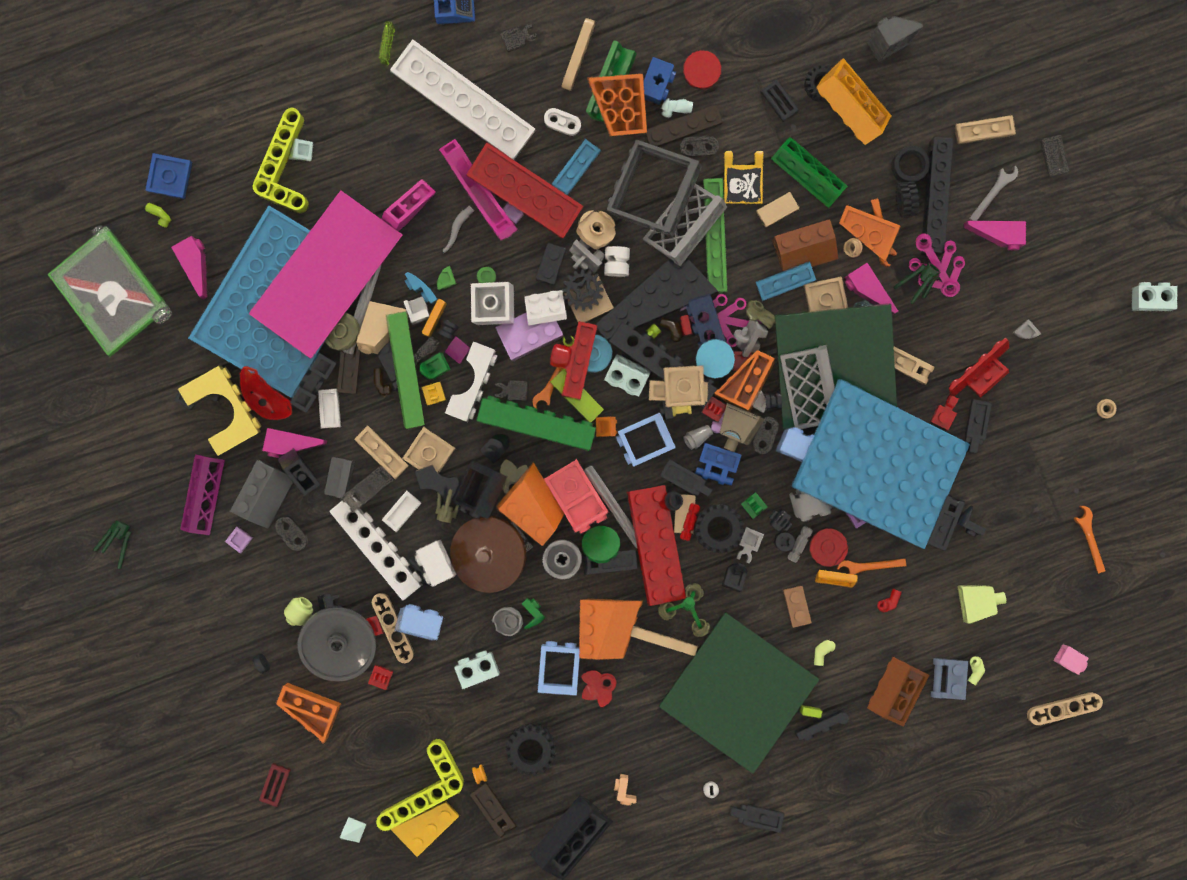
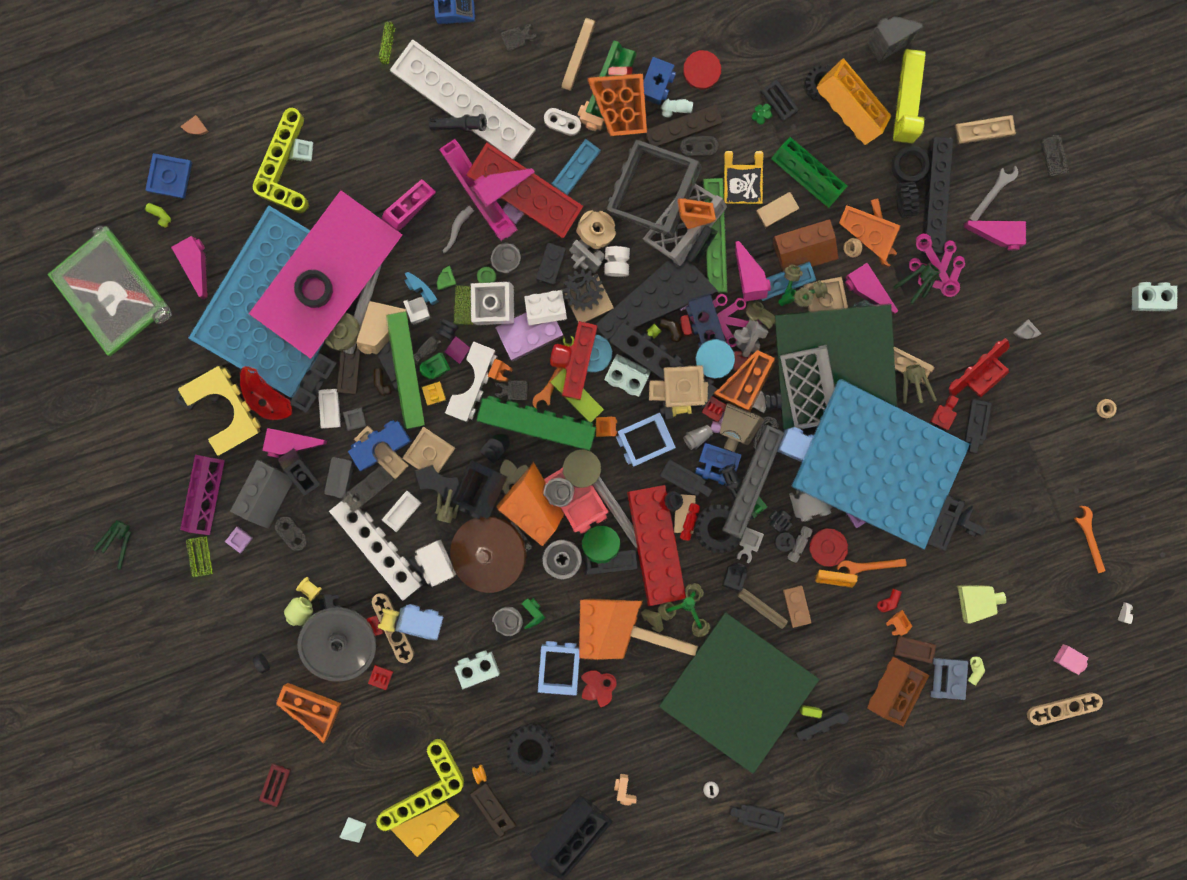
light orange tile [422,299,447,338] -> none
yellowish green arm [814,640,835,666] -> none
none -> nougat tile [181,115,209,135]
none -> clear neon green tile [186,536,213,577]
none -> black tyre [294,270,333,308]
none -> light yellow bush [296,577,322,602]
none -> dark grey tile [343,408,367,431]
none -> blue arch [348,420,412,471]
none -> light yellow bush [378,608,400,632]
none -> black pin [429,114,487,132]
none -> clear neon green tile [454,286,473,325]
none -> dark pink slope [472,169,534,207]
none -> orange tile [488,359,512,382]
none -> light grey hair [491,242,521,273]
none -> light grey hair [544,477,575,507]
none -> olive tile [563,450,601,488]
none -> light nougat bracket [578,101,604,131]
none -> tile [608,67,632,75]
none -> olive tile [641,609,664,633]
none -> orange slope [678,198,716,229]
none -> black tile [686,226,718,264]
none -> black pin [719,464,754,521]
none -> dark grey tile [722,425,784,539]
none -> dark pink slope [735,241,771,301]
none -> dark tan axle [738,588,788,629]
none -> green plant [752,104,772,125]
none -> olive plant [778,265,828,307]
none -> orange tile [886,610,912,636]
none -> neon yellow beam [893,49,925,144]
none -> reddish brown tile [894,636,936,664]
none -> olive plant [903,364,937,404]
none -> white tile [1118,602,1133,624]

